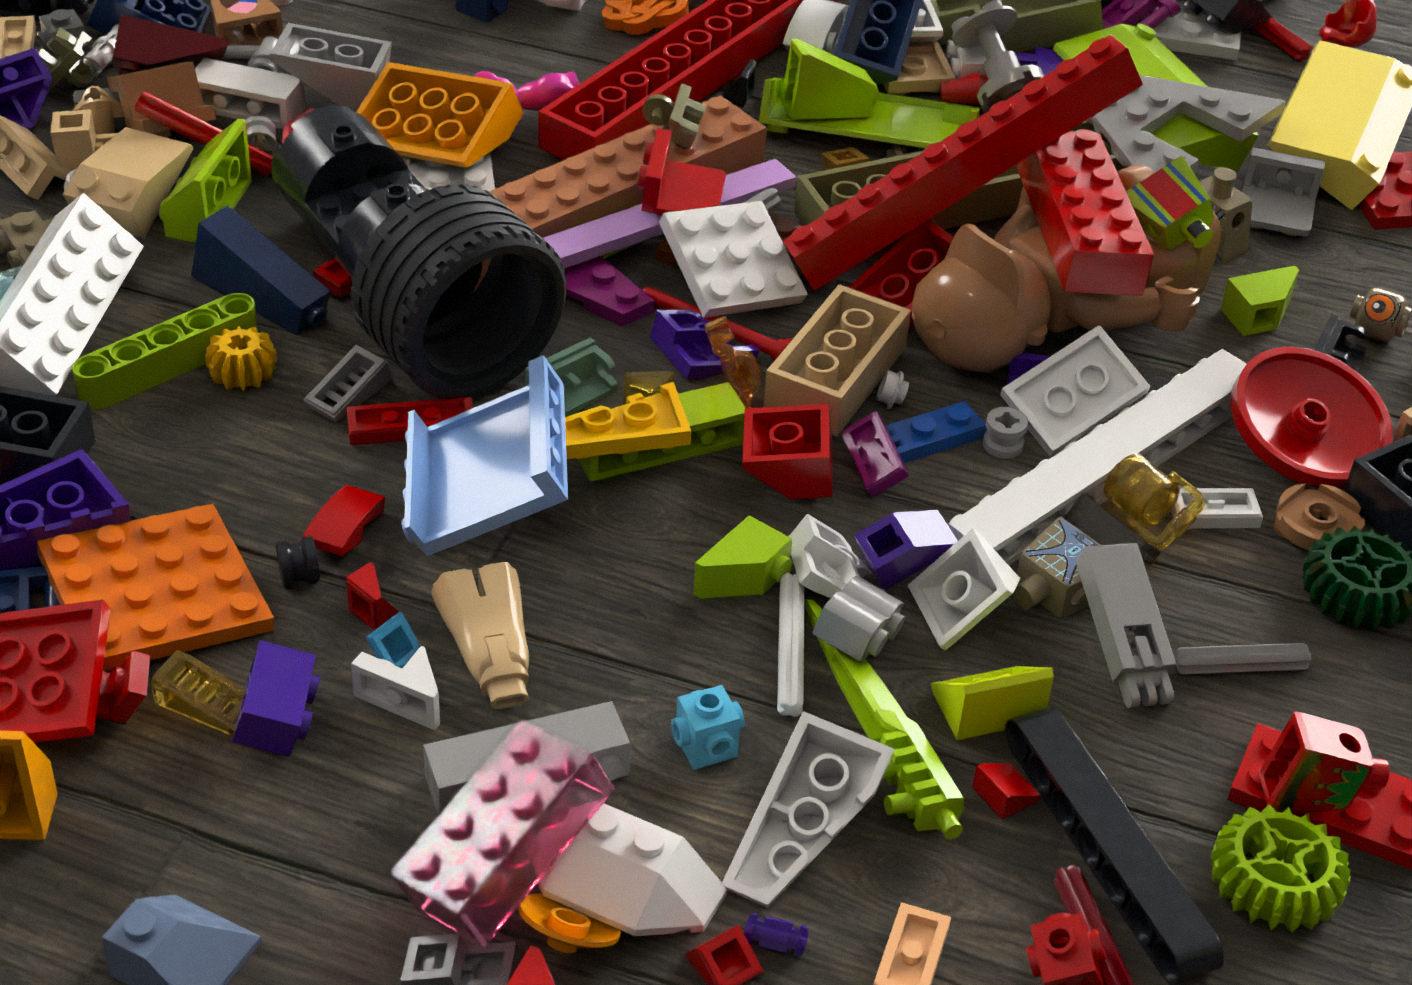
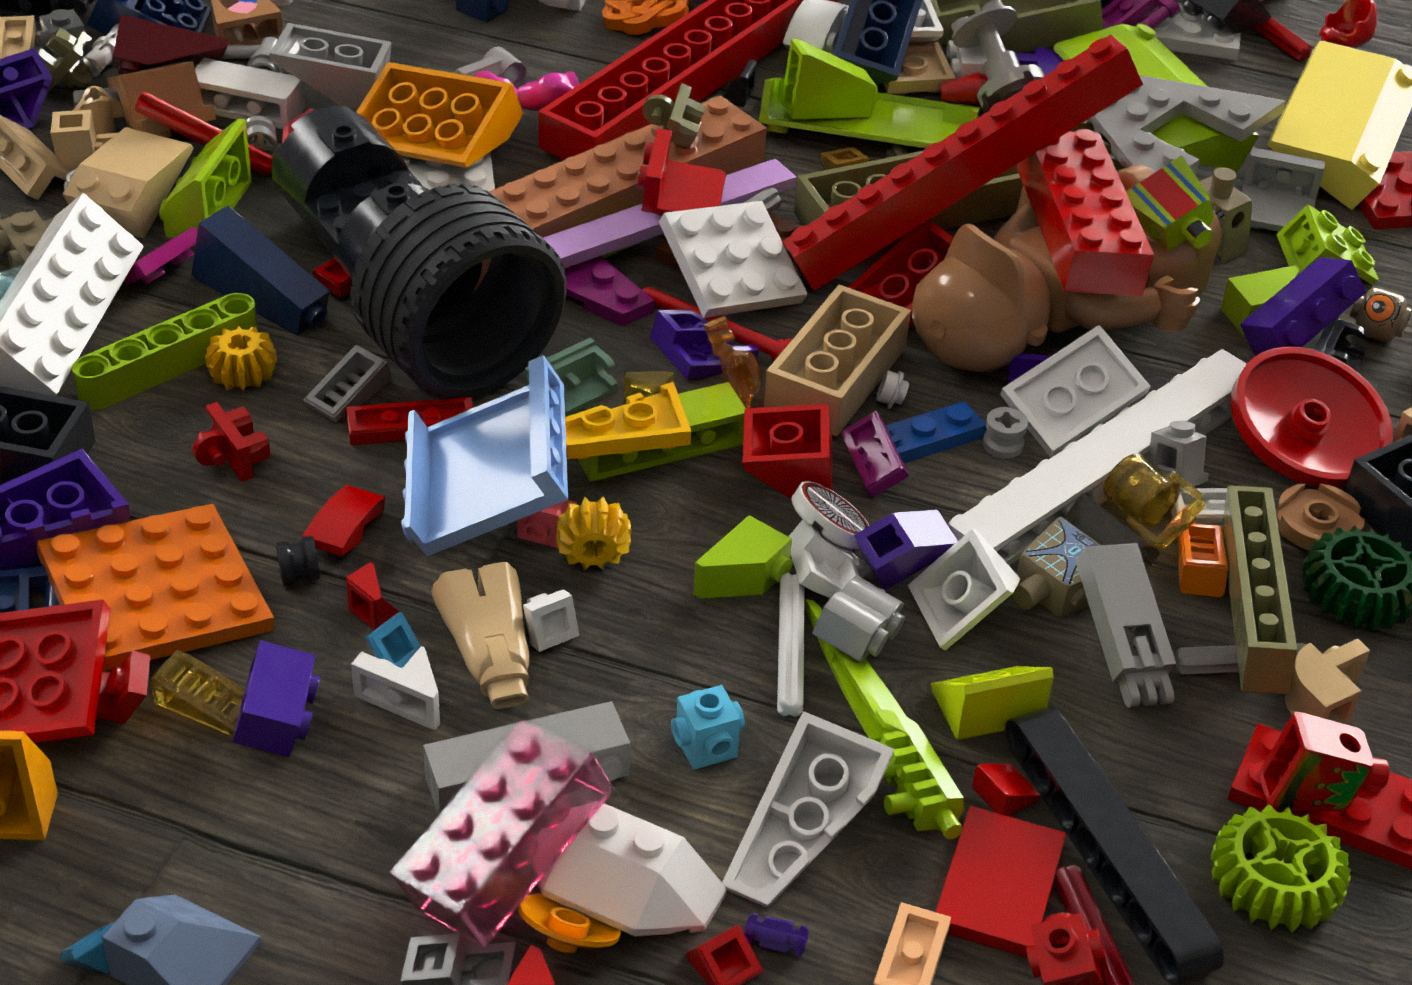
none -> dark azure slope [59,923,114,974]
none -> dark pink plate [124,227,197,285]
none -> red hips [192,402,271,482]
none -> light grey piece [453,47,527,88]
none -> coral bracket [517,500,577,548]
none -> white tile [523,589,580,652]
none -> yellow gear [556,497,631,570]
none -> tile [791,481,869,550]
none -> red tile [936,806,1066,958]
none -> light grey brick [1148,421,1209,491]
none -> orange slope [1178,522,1229,597]
none -> olive brick [1222,485,1297,694]
none -> dark purple brick [1240,258,1366,356]
none -> lime bracket [1276,204,1379,285]
none -> tan brick [1285,639,1370,724]

